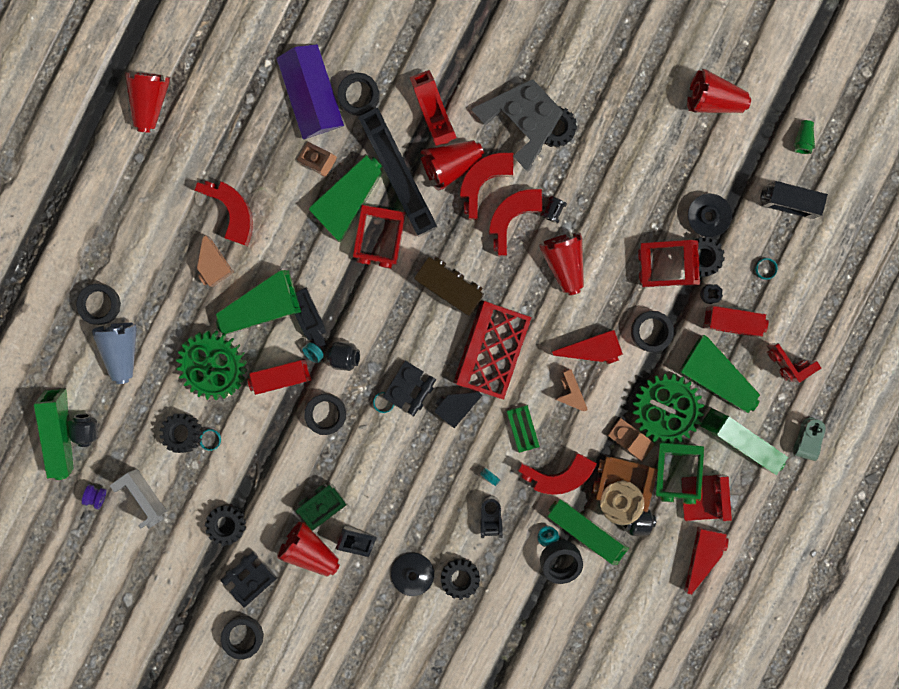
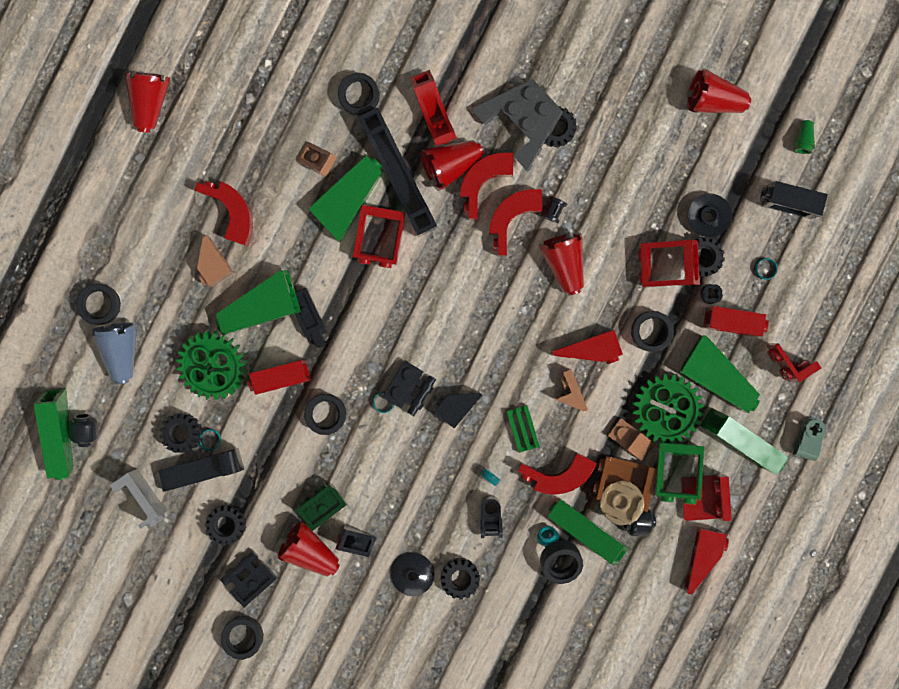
dark purple wheel [82,484,107,510] -> none
dark purple slope [276,44,344,140] -> none
teal axle [303,342,323,363] -> none
black head [326,341,360,371] -> none
dark brown brick [414,256,484,317] -> none
red fence [453,301,532,400] -> none
none -> black beam [157,448,244,492]

